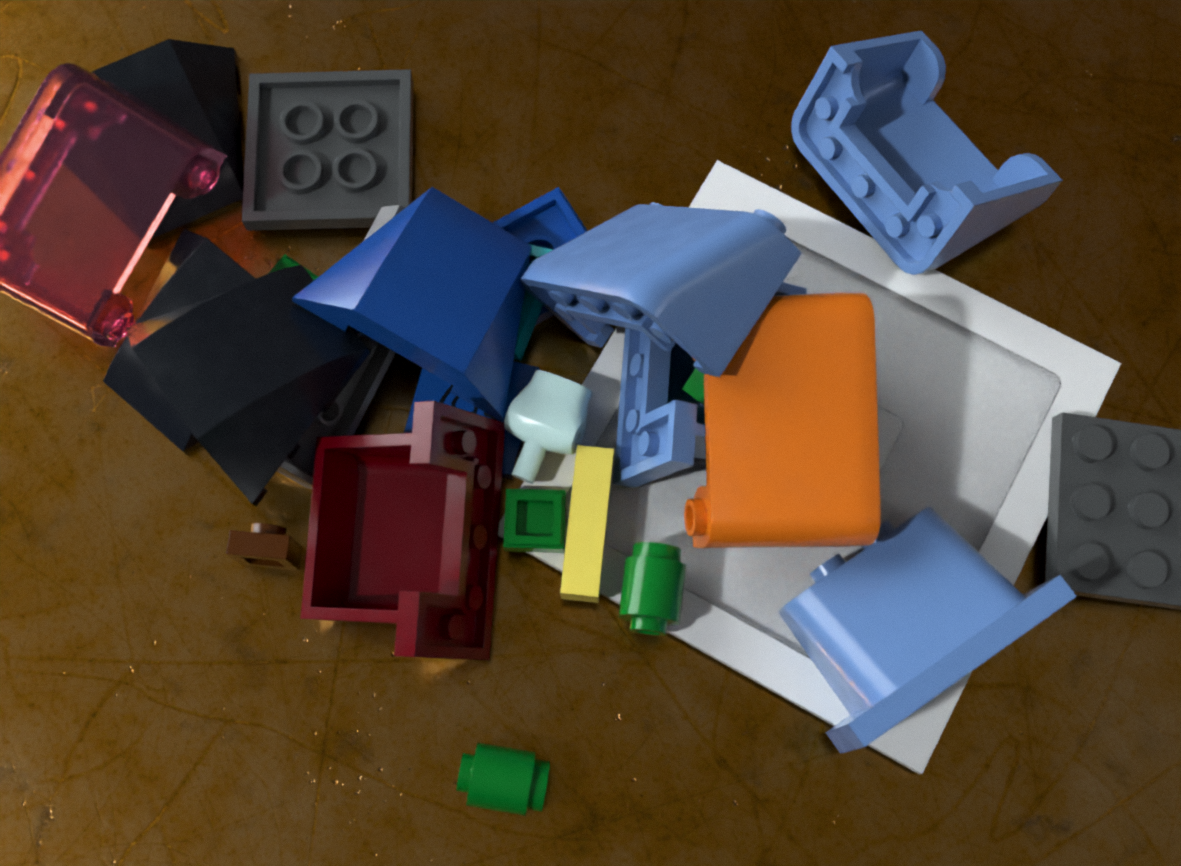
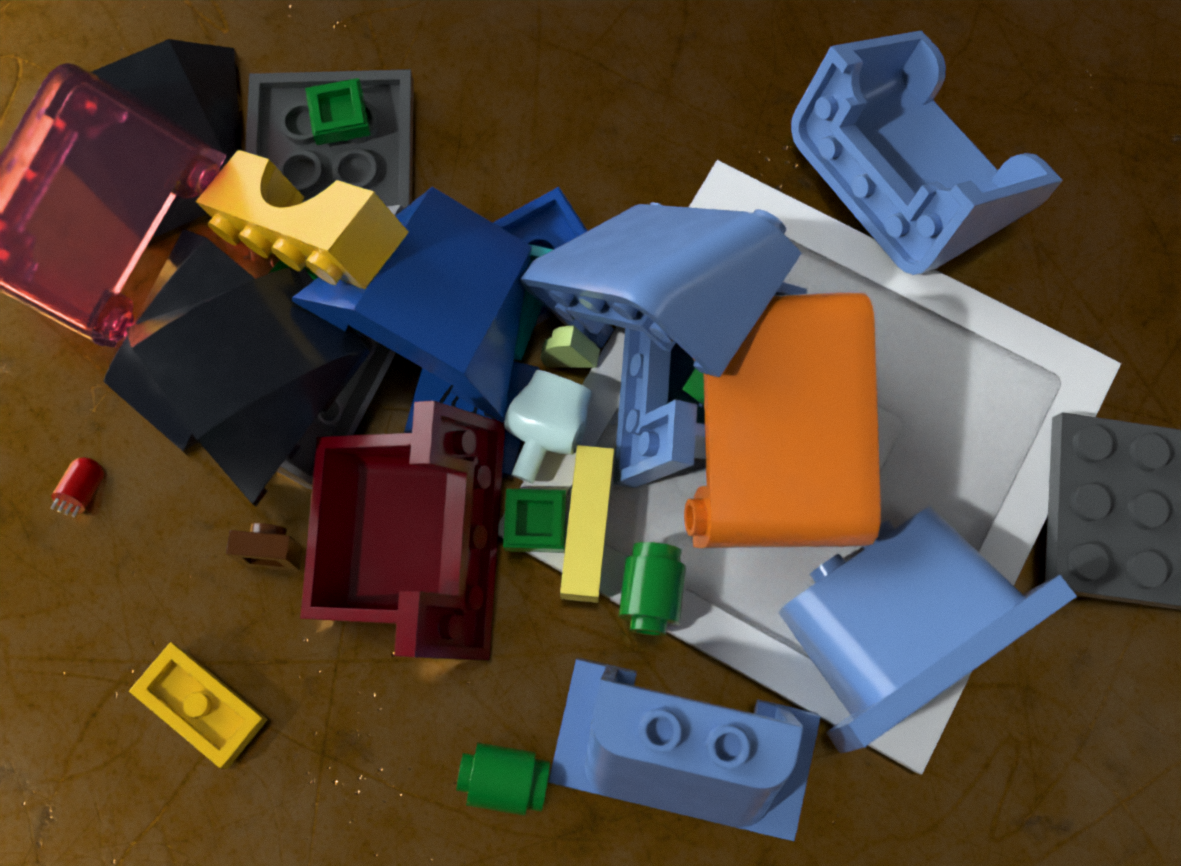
none -> red piece [51,457,104,518]
none -> yellow plate [129,642,268,769]
none -> yellow arch [195,150,409,290]
none -> green tile [305,78,371,146]
none -> yellowish green tile [540,325,600,368]
none -> medium blue windscreen [549,657,821,841]

